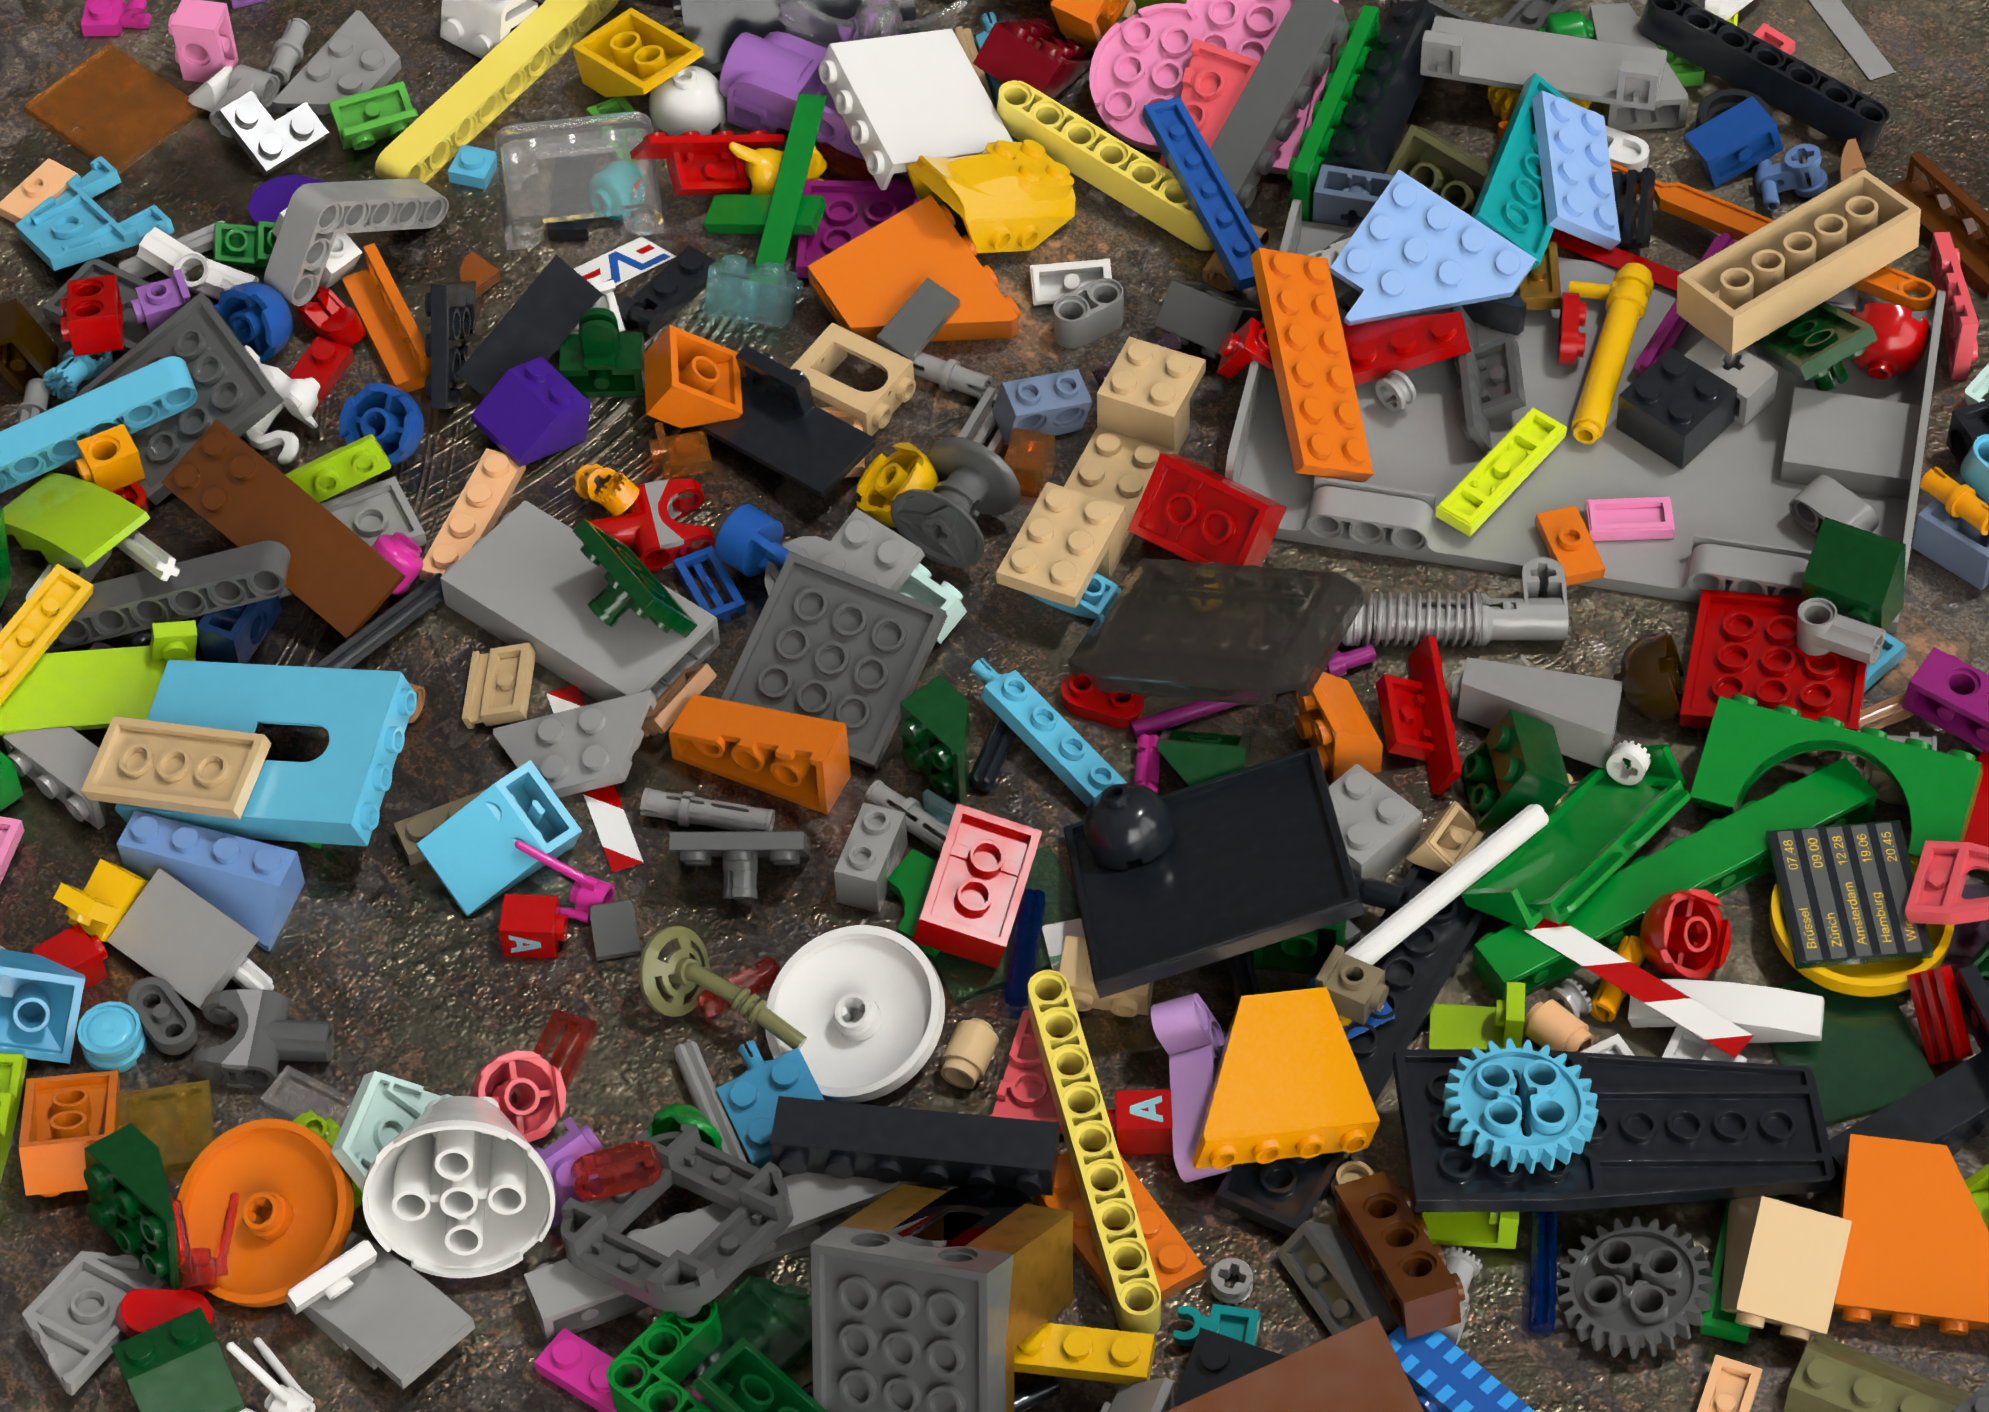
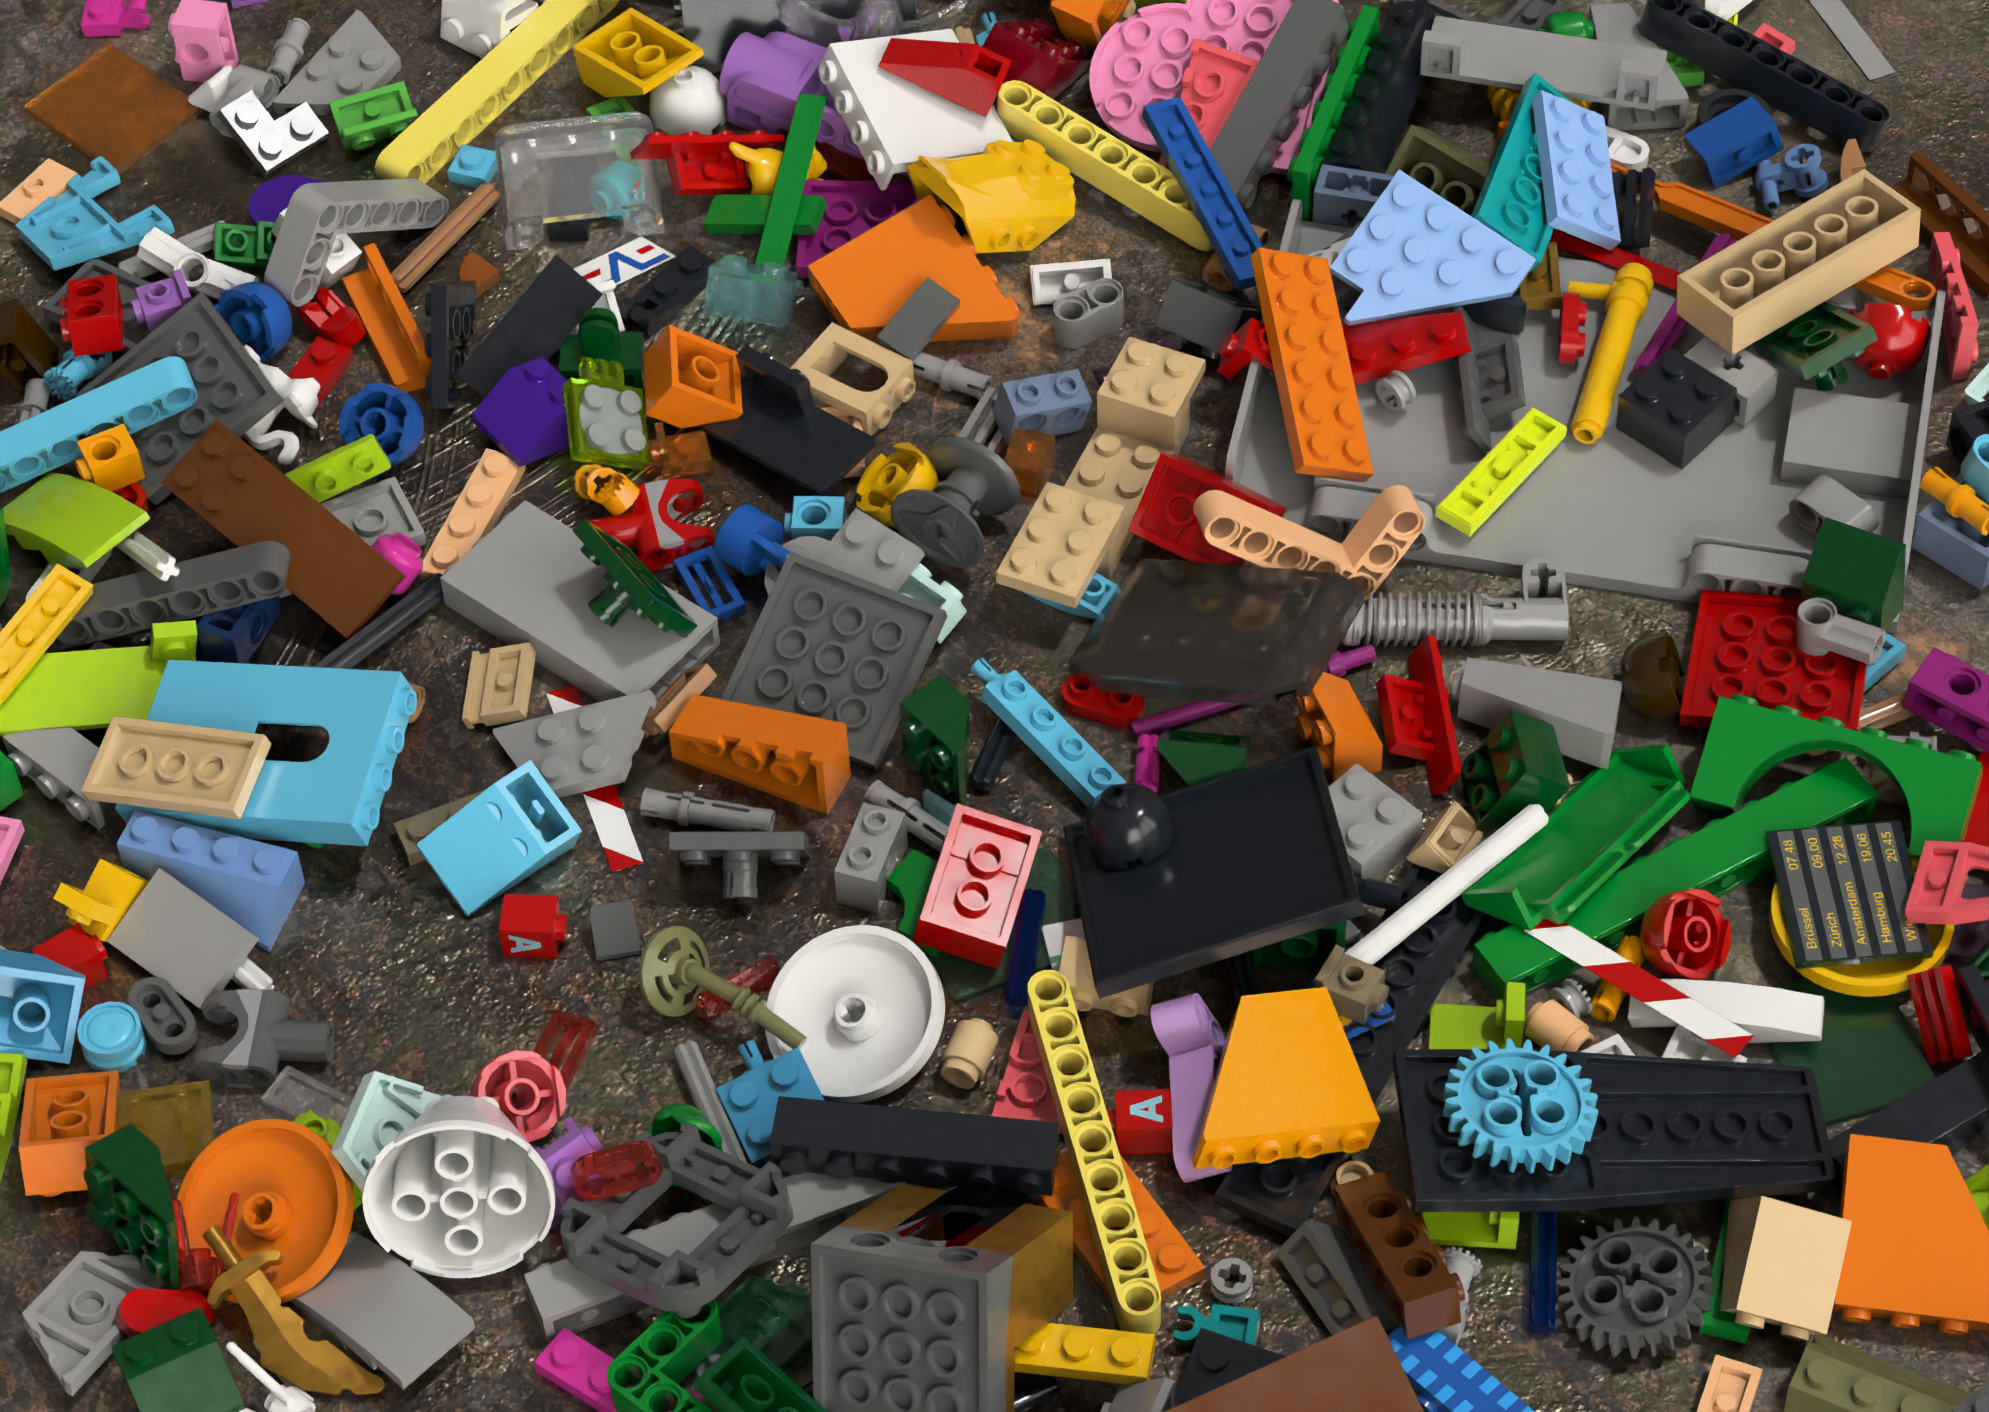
white plate [286,1240,377,1315] -> none
dark pink plant [515,840,615,923] -> none
orange plate [1535,505,1605,586] -> none
bright pink tile [1584,497,1675,541] -> none
white bush [1606,740,1651,785] -> none
none -> pearl gold sword [203,1225,385,1395]
none -> medium nougat axle [391,183,500,293]
none -> piece [563,357,651,470]
none -> medium azure brick [784,496,846,541]
none -> red slope [878,38,1012,117]
none -> light nougat beam [1193,485,1425,602]

